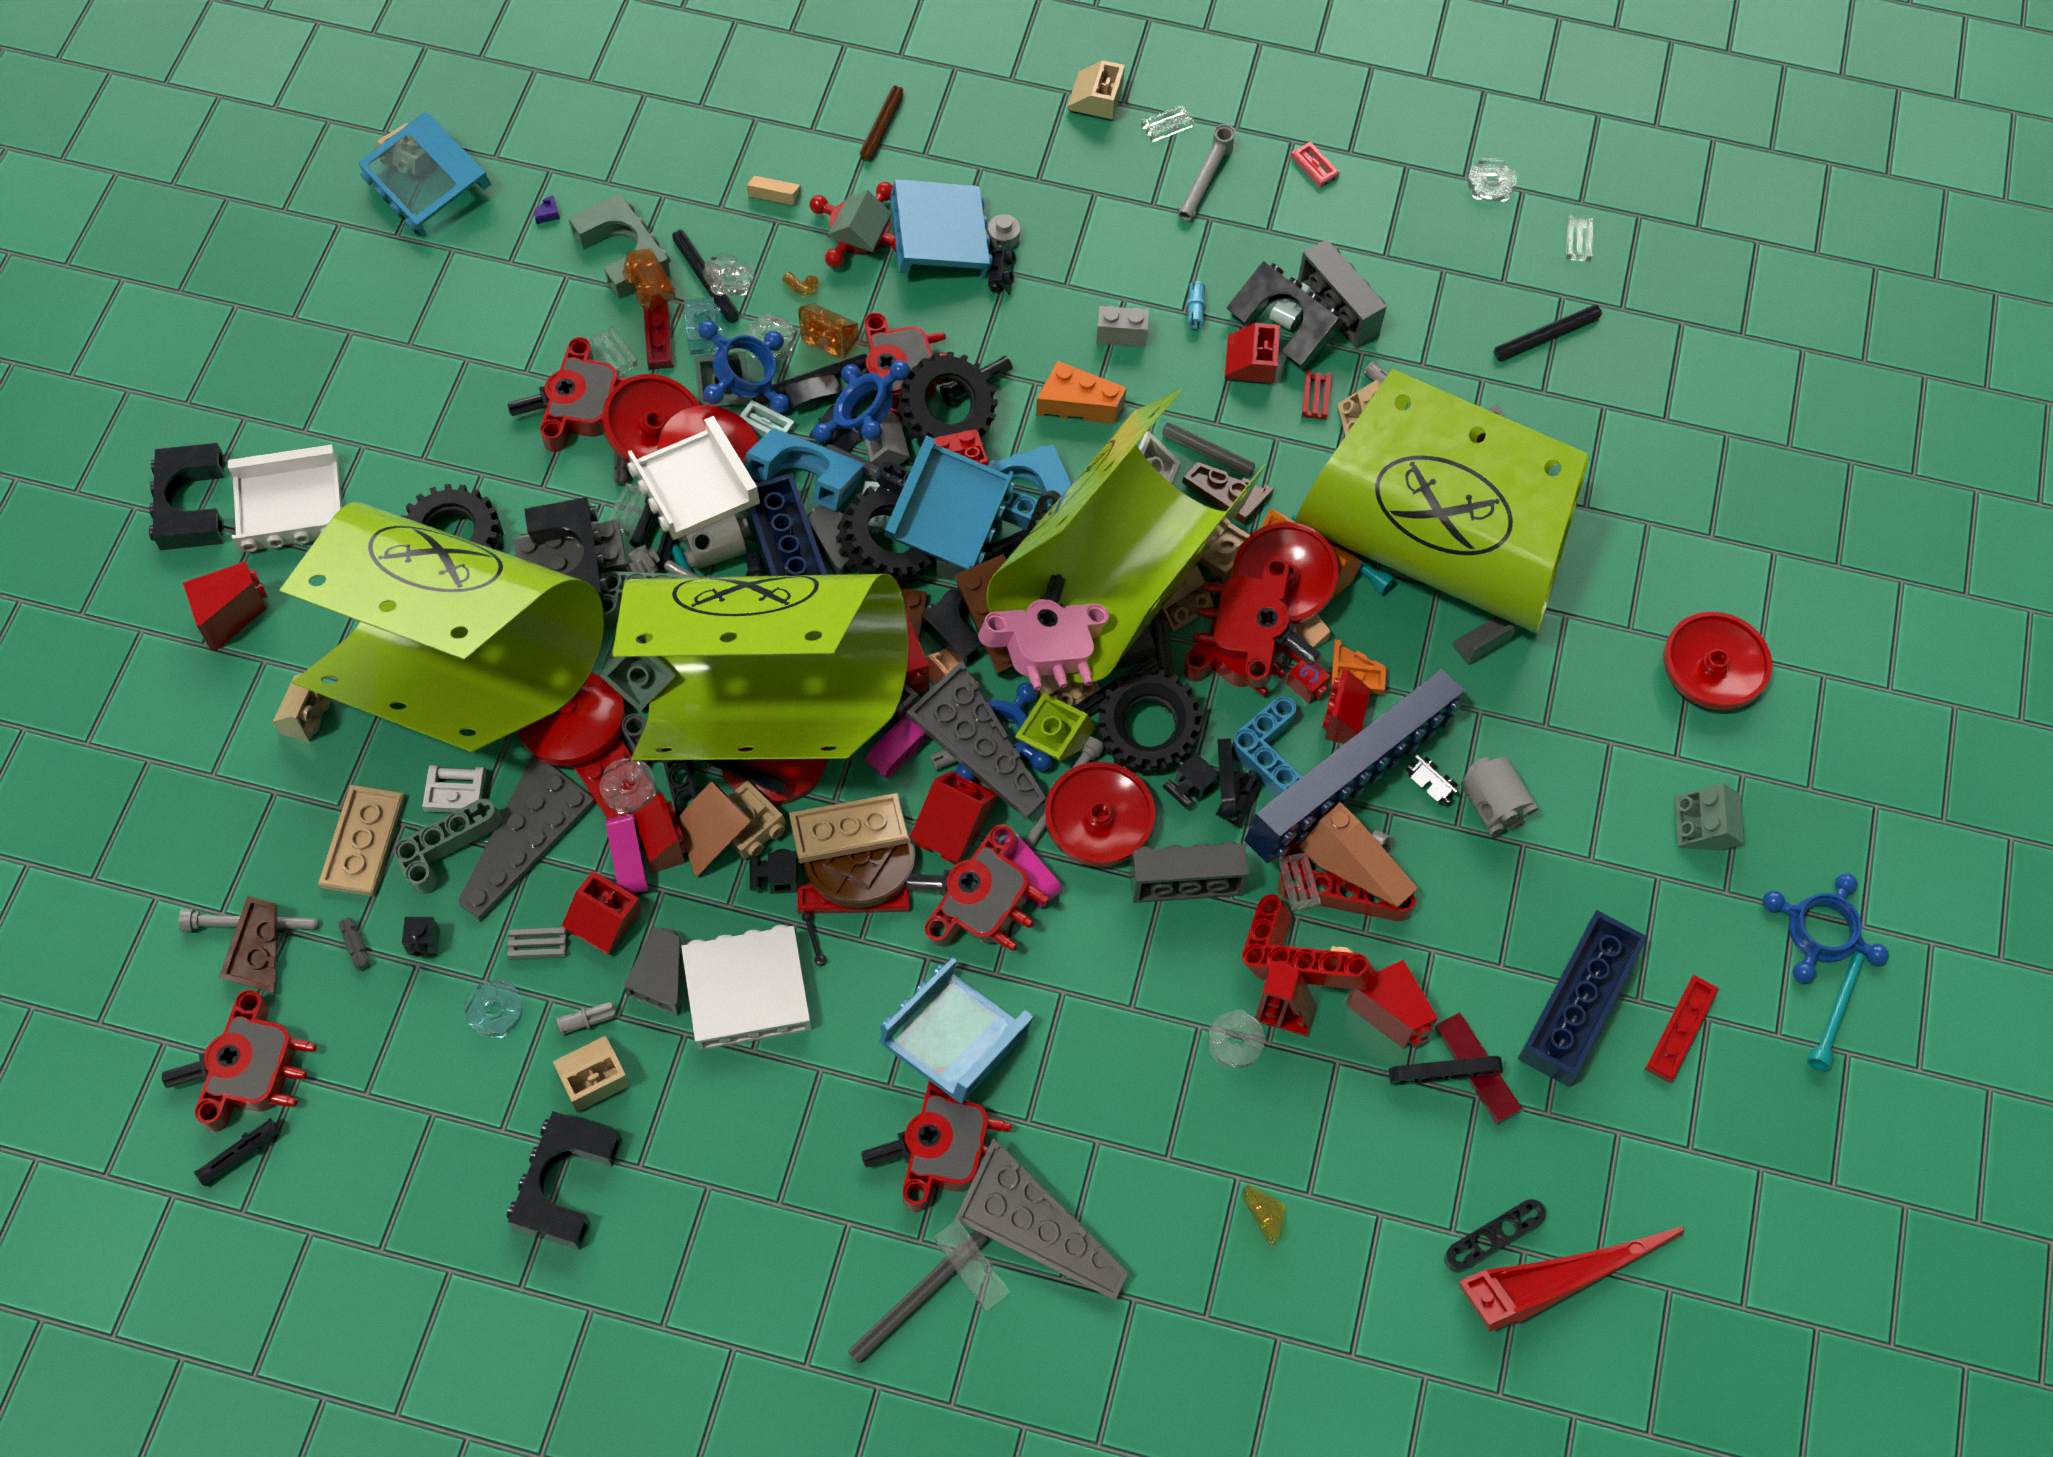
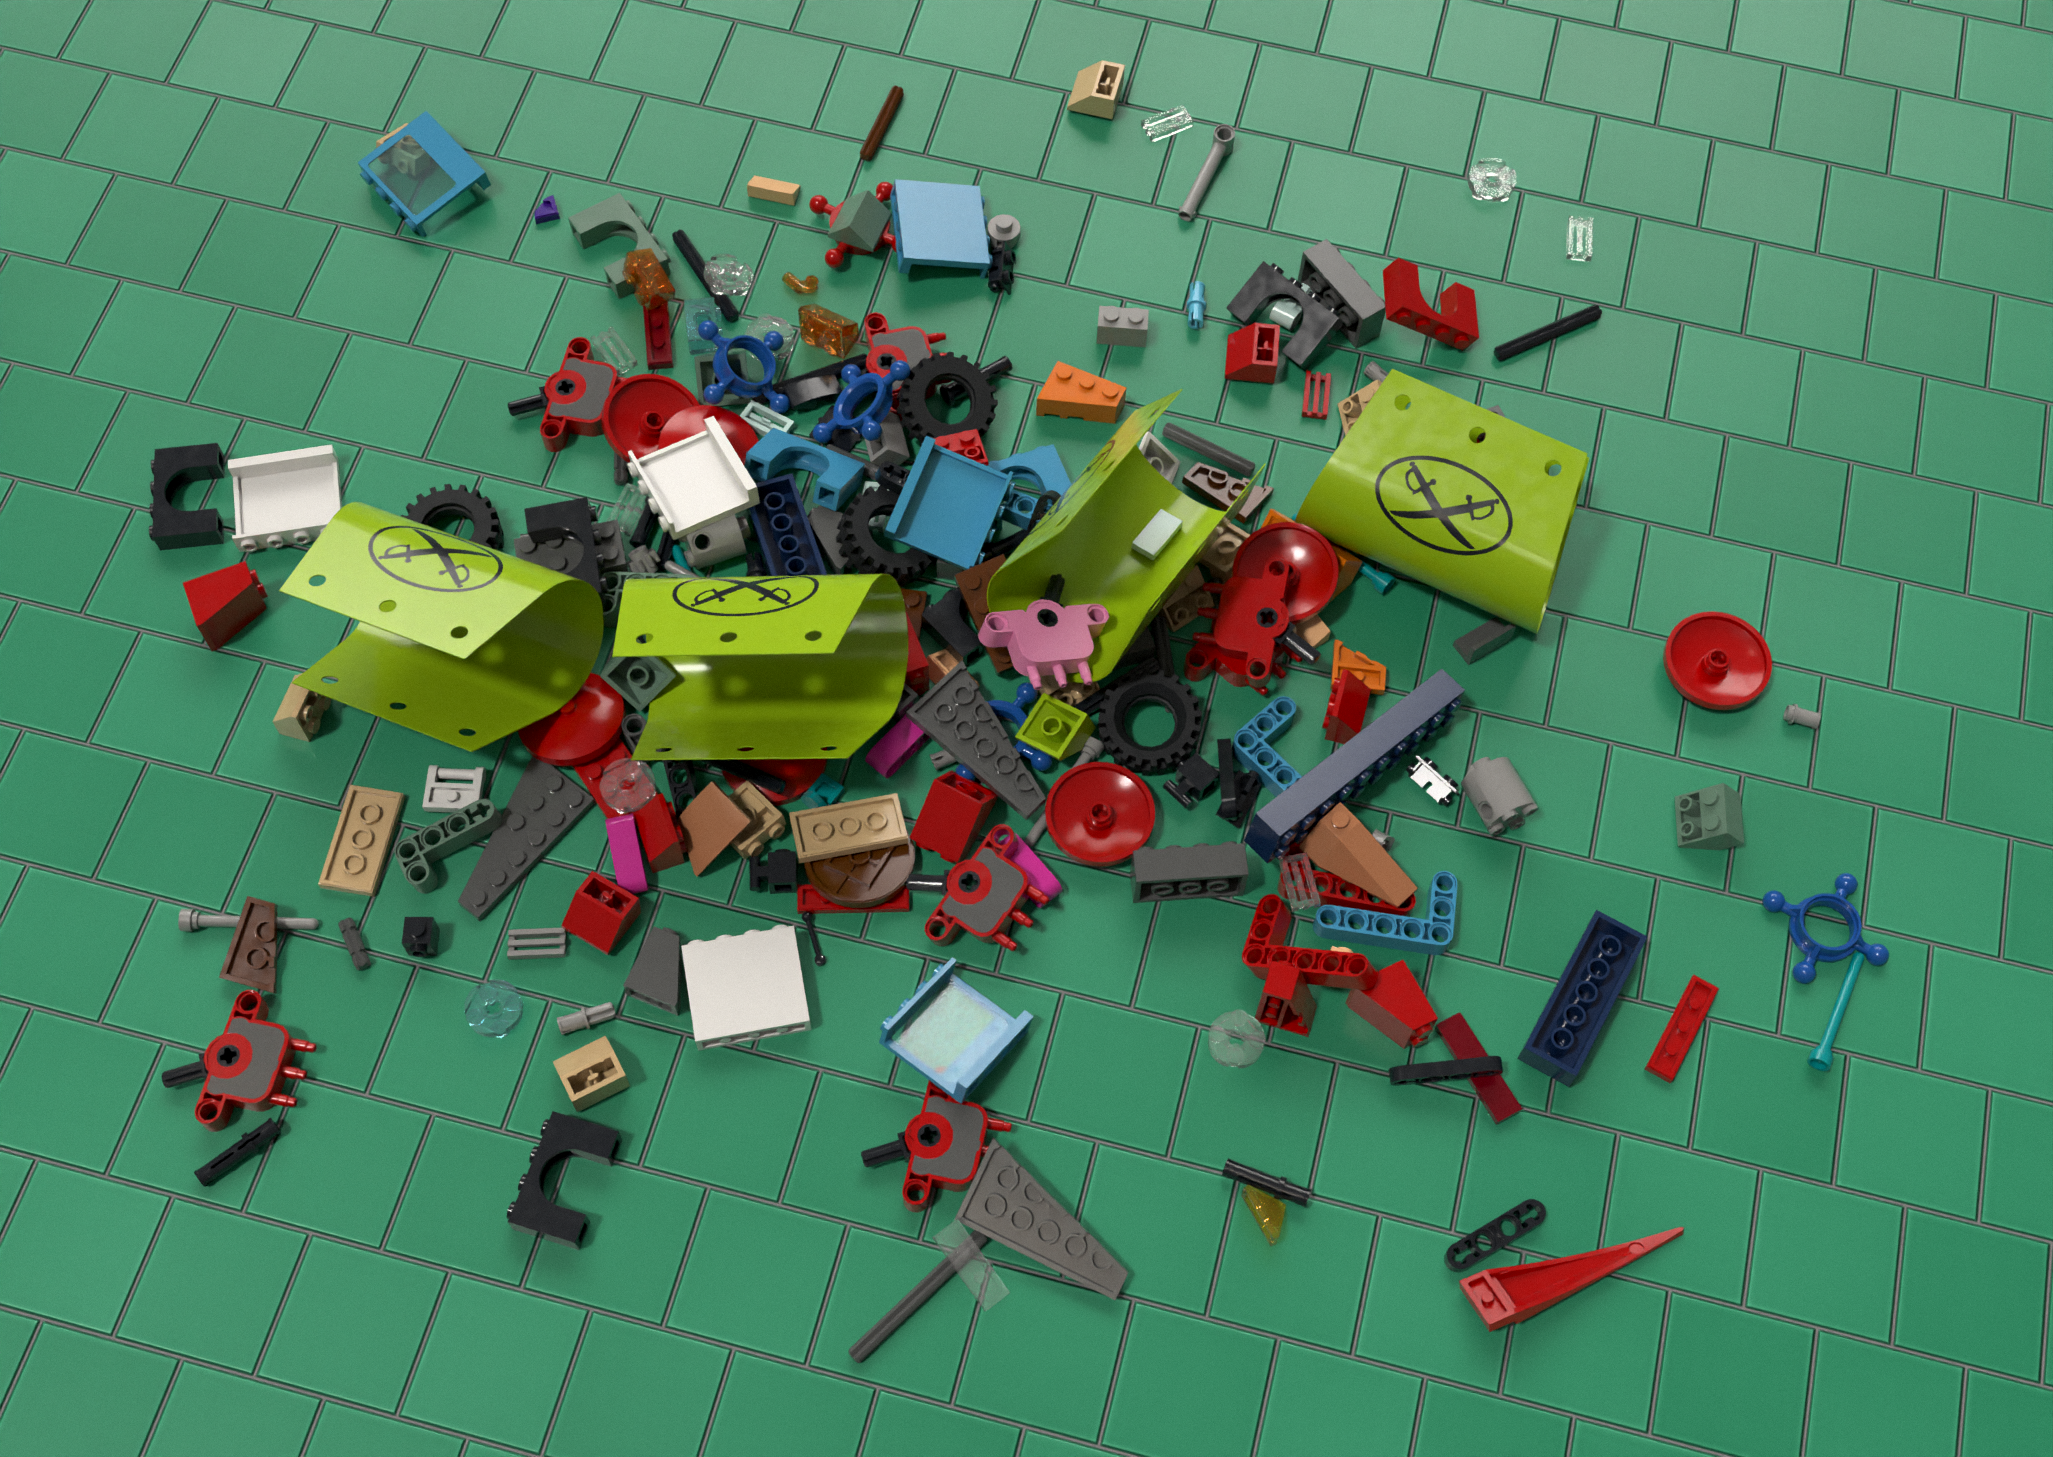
red brick [1286,659,1330,704] -> none
coral tile [1291,141,1340,188] -> none
none -> teal tile [801,773,845,809]
none -> light aqua tile [1132,509,1183,560]
none -> black pin [1222,1158,1311,1207]
none -> dark azure beam [1313,871,1457,955]
none -> red arch [1383,257,1479,351]
none -> light grey pin [1783,703,1821,729]

